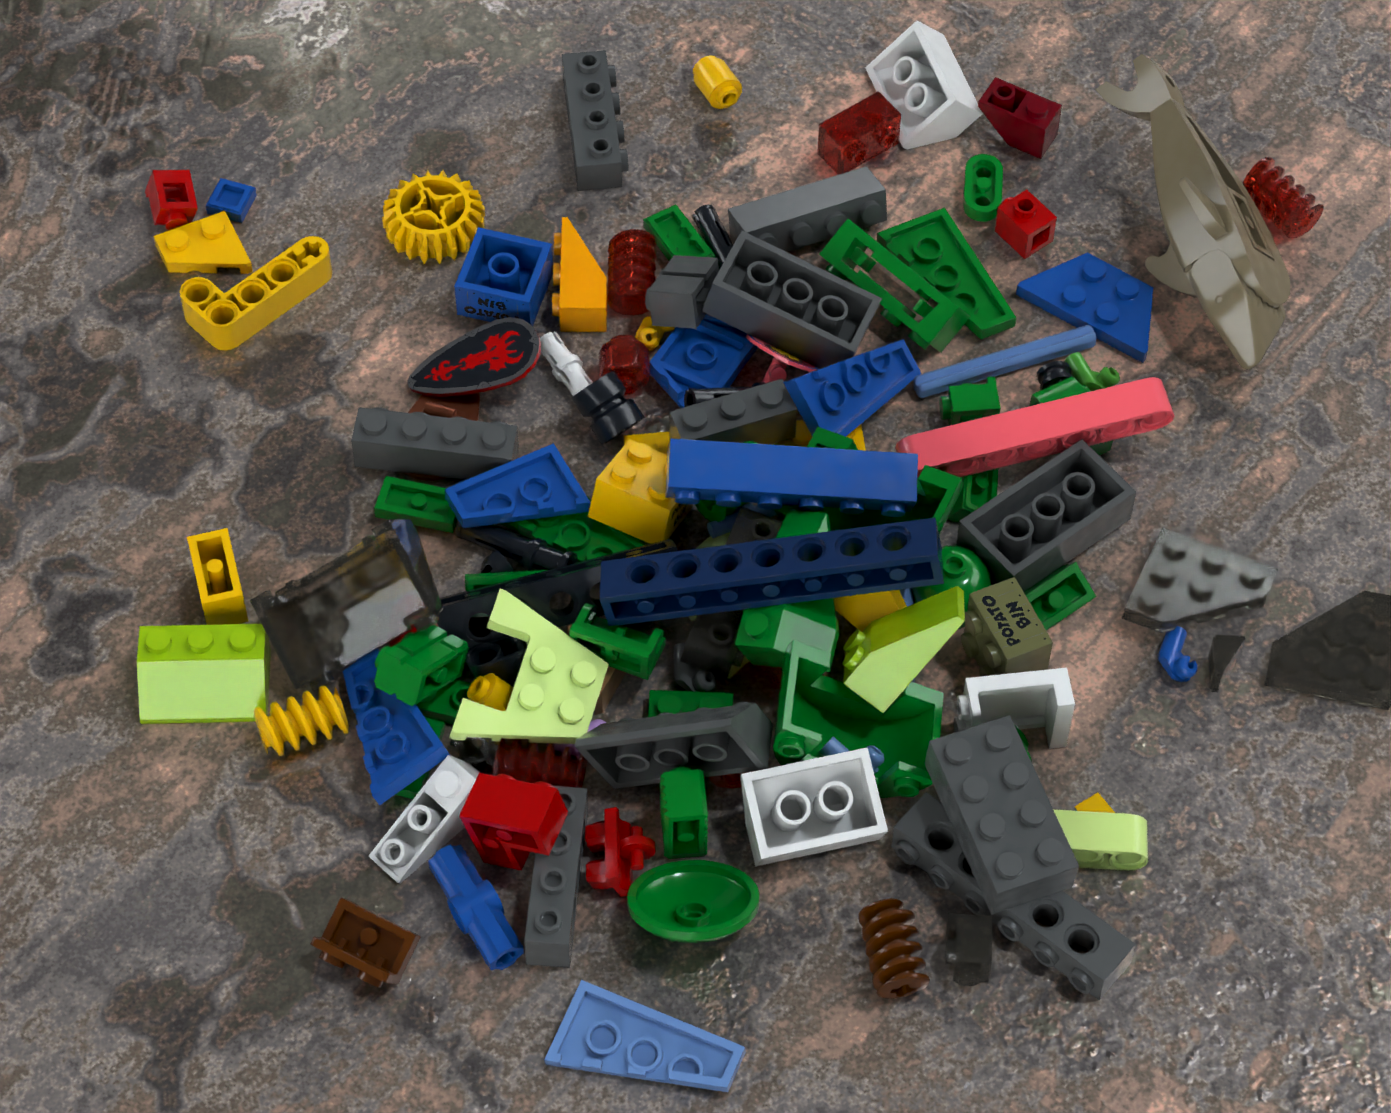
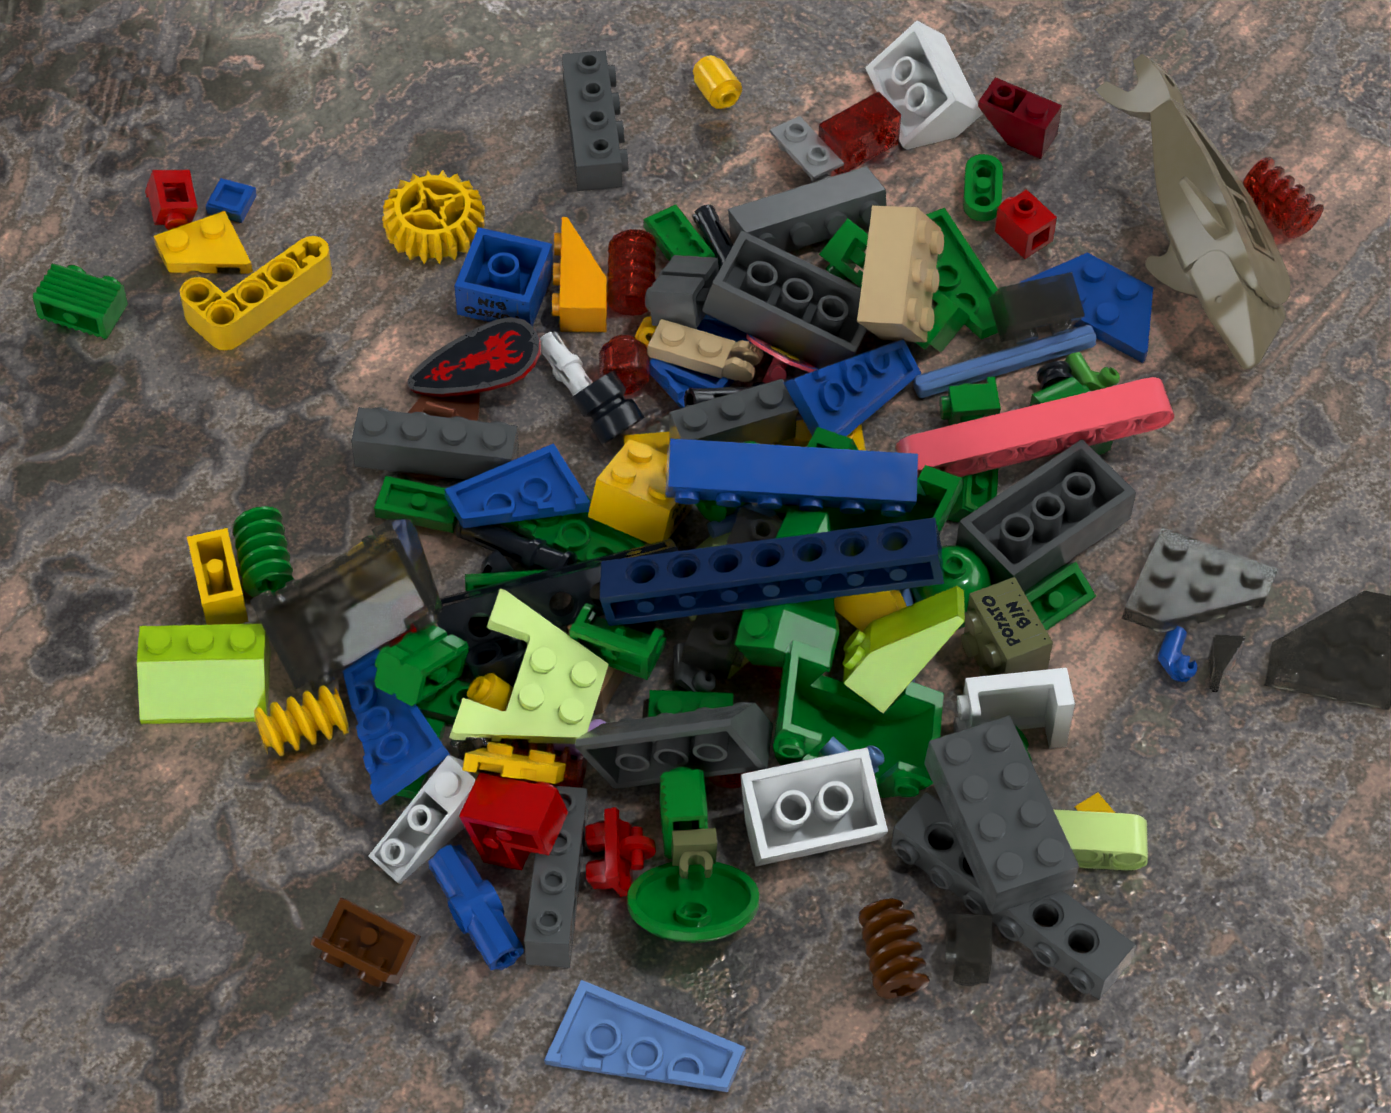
none -> green brick [32,263,128,340]
none -> green piece [232,506,295,599]
none -> yellow wing [462,742,566,784]
none -> tan hinge [647,319,764,383]
none -> olive tile [671,828,717,879]
none -> light grey hinge [769,116,844,183]
none -> tan brick [857,206,944,342]
none -> clear smoke brick [988,272,1085,344]

